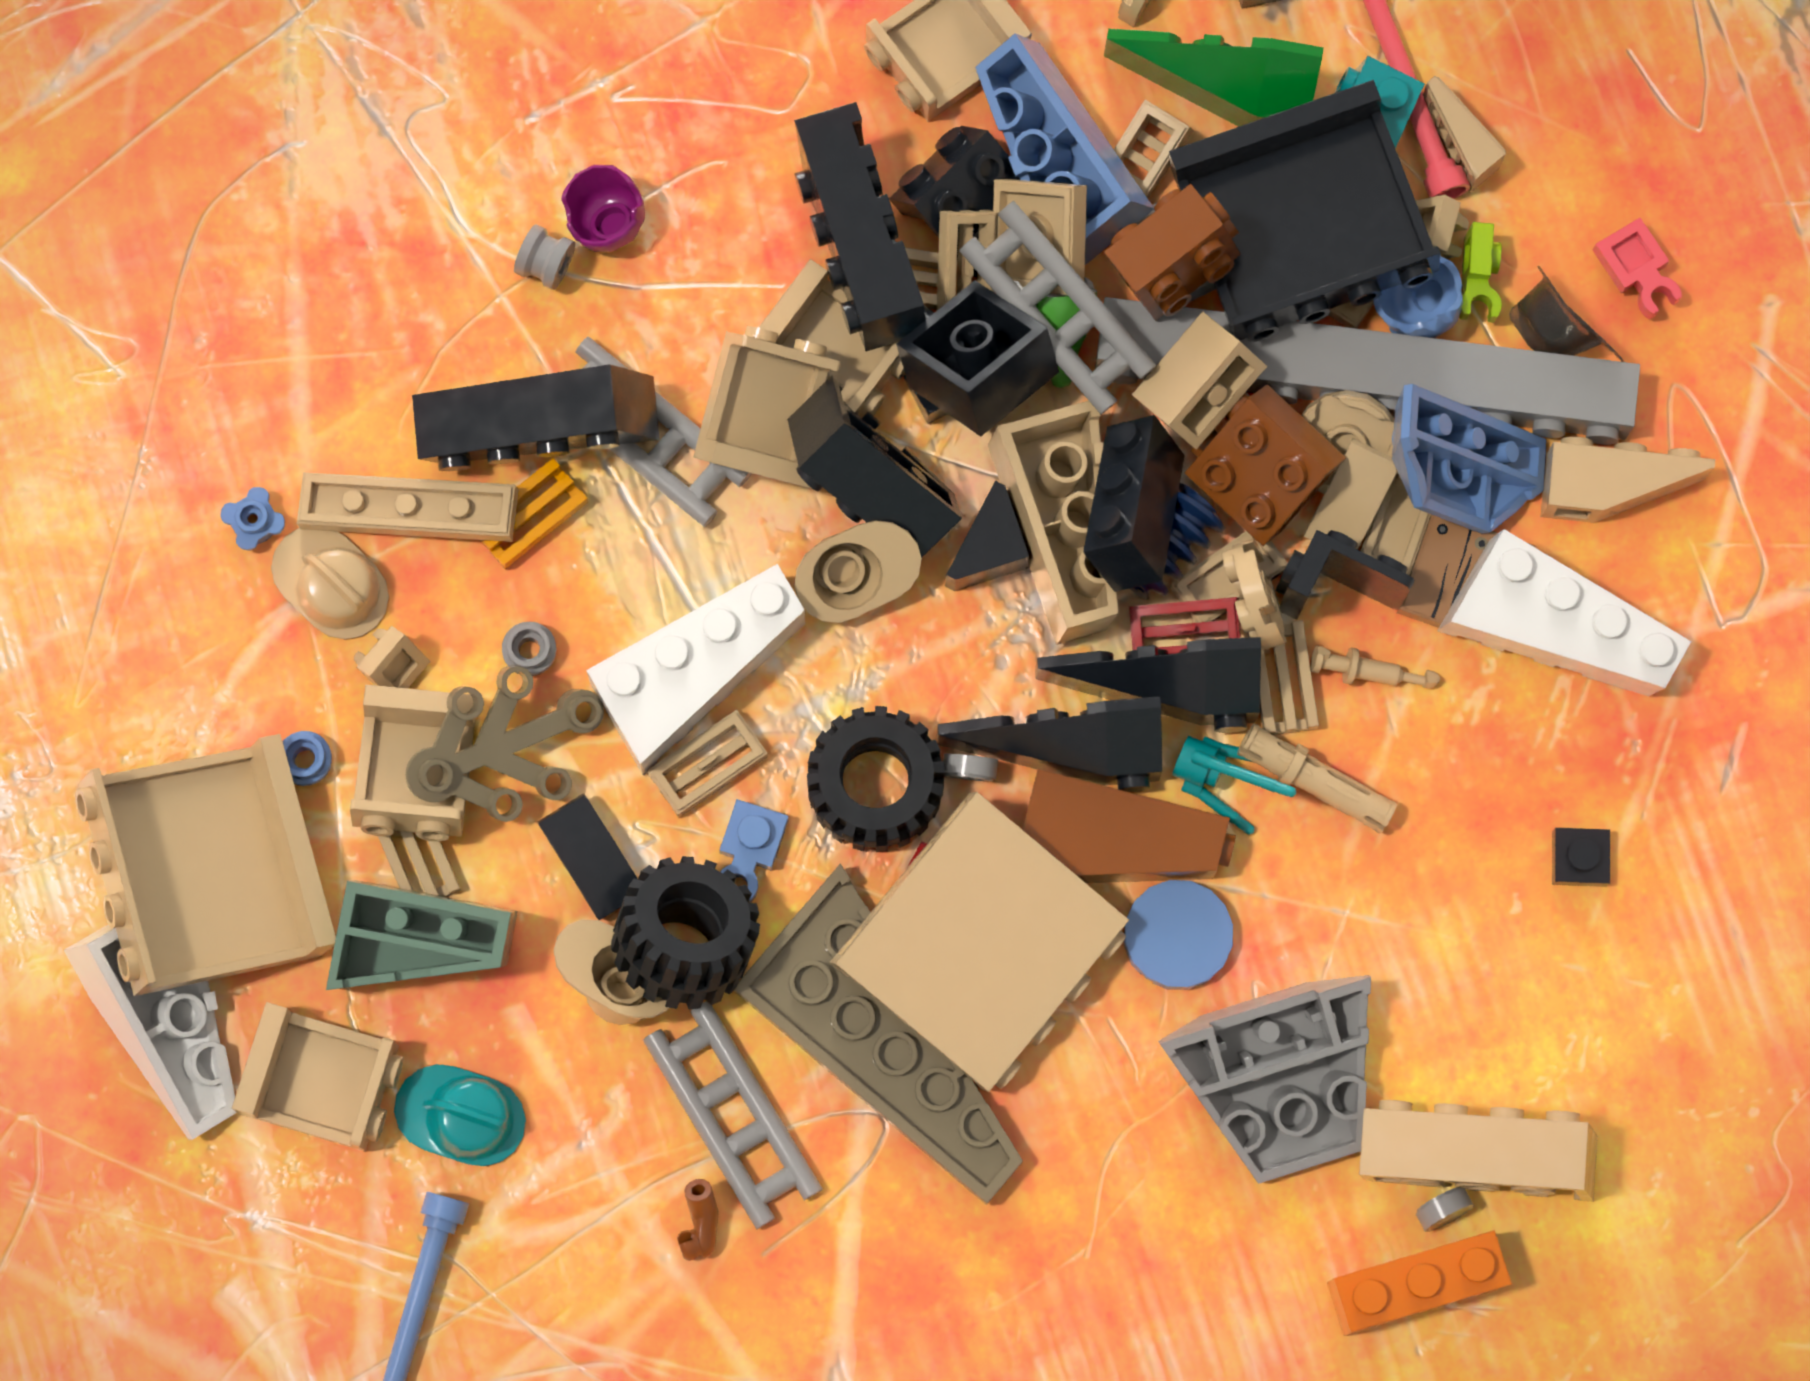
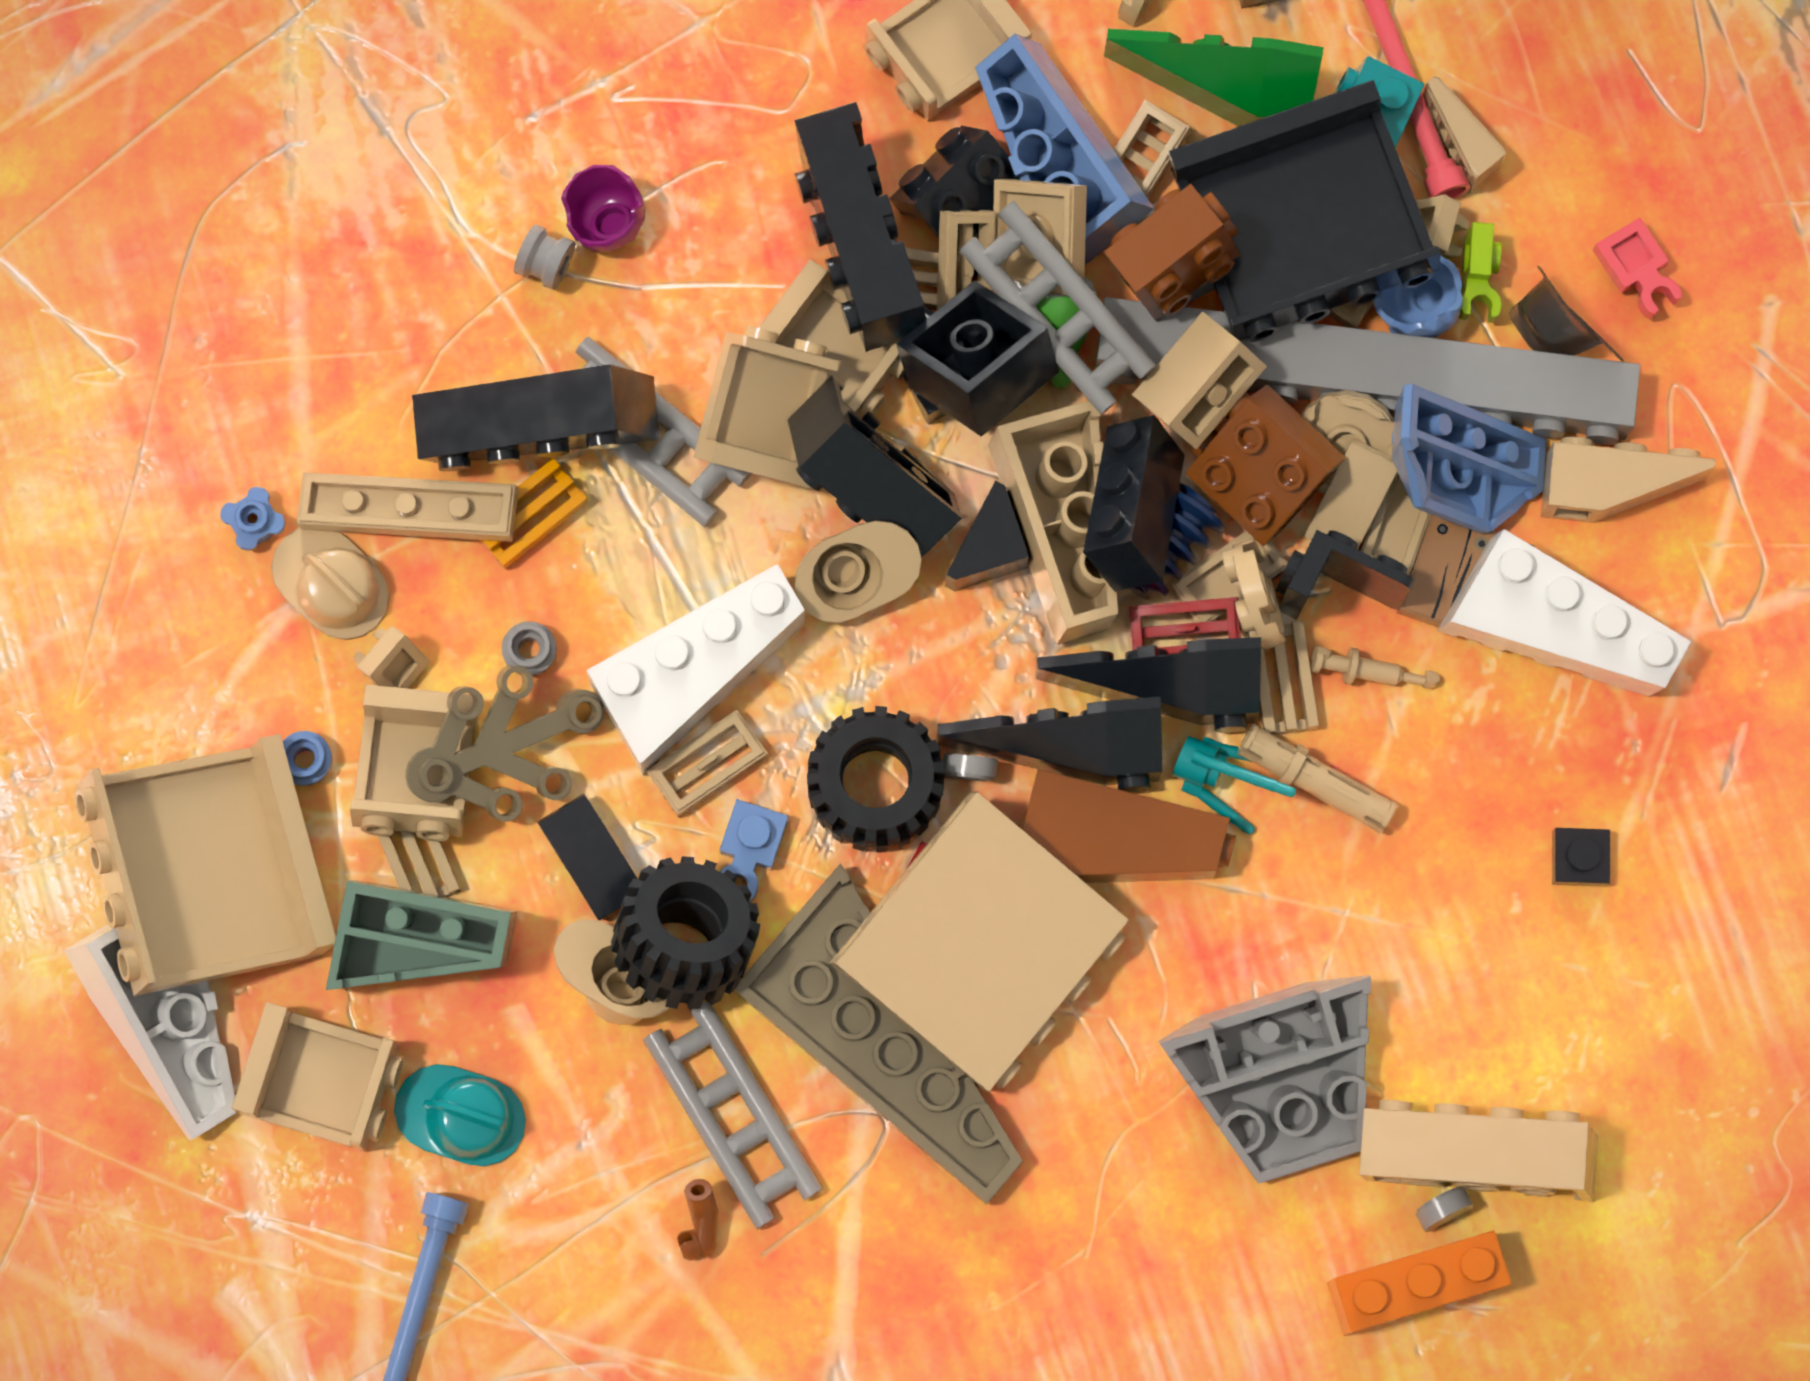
medium blue tile [1124,880,1233,990] -> none

